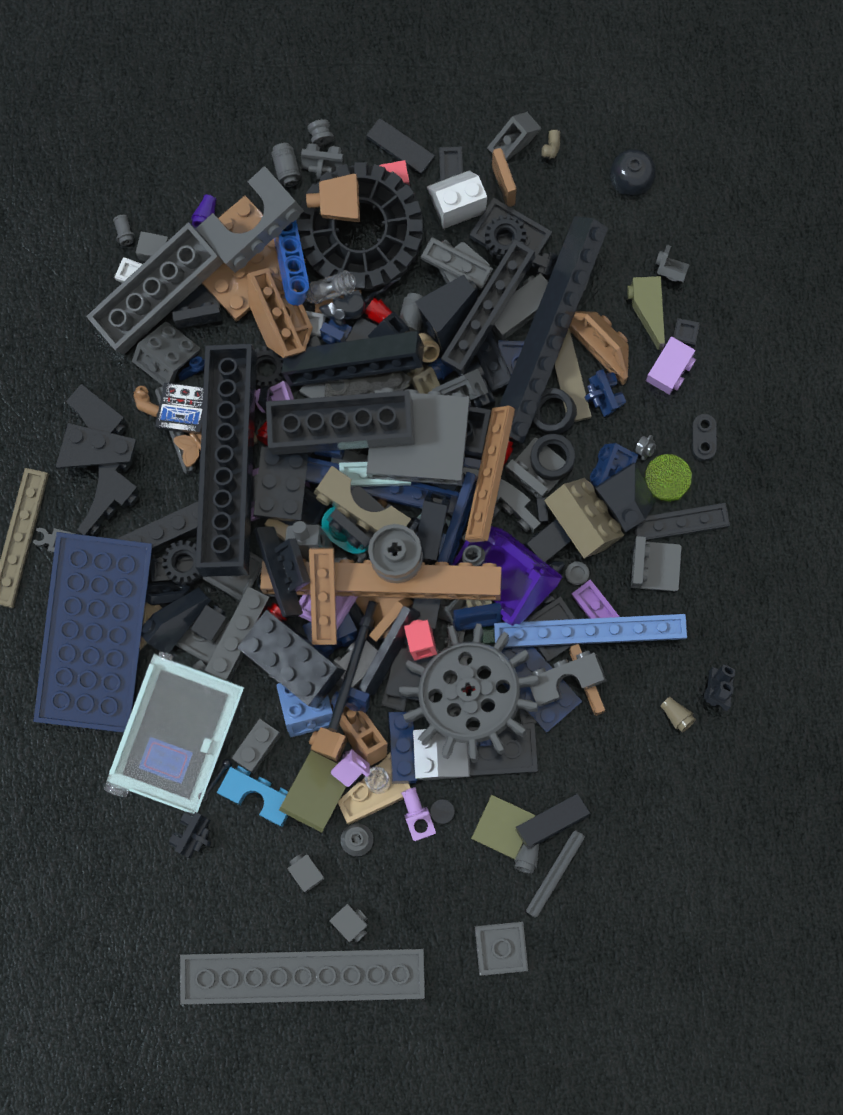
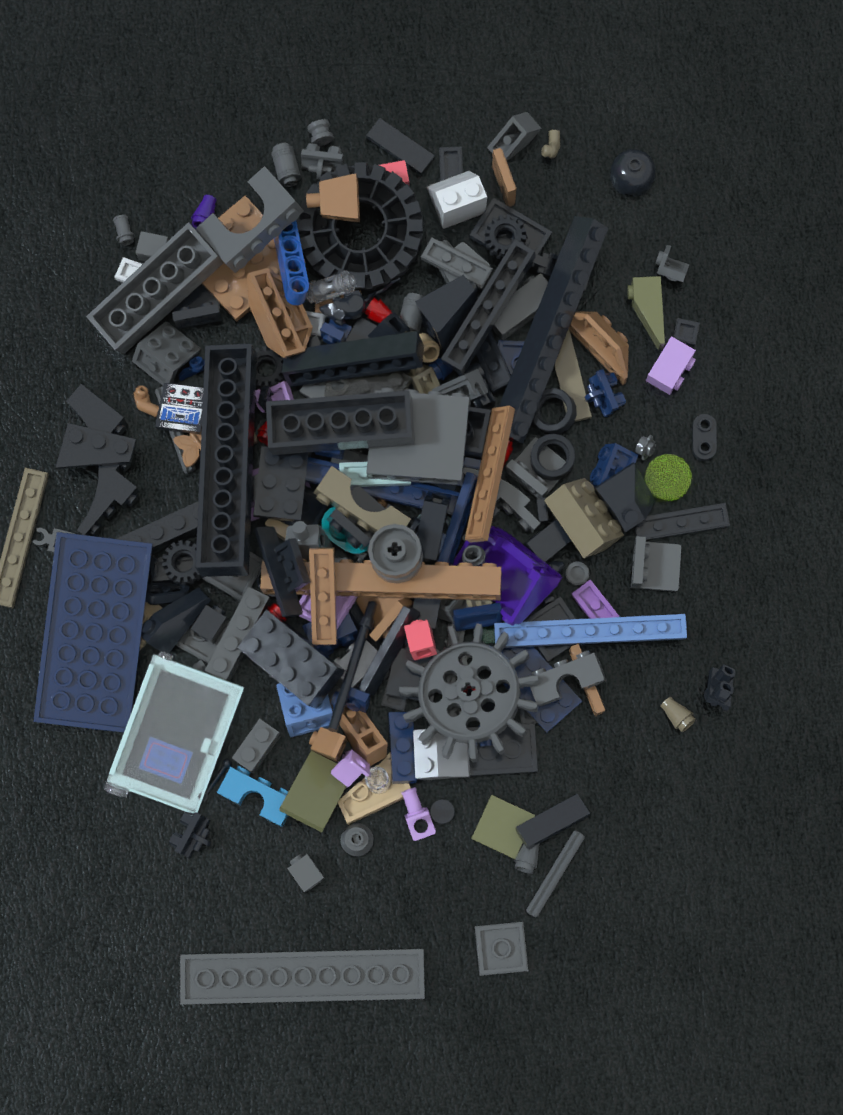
dark grey brick [329,904,368,943] -> none

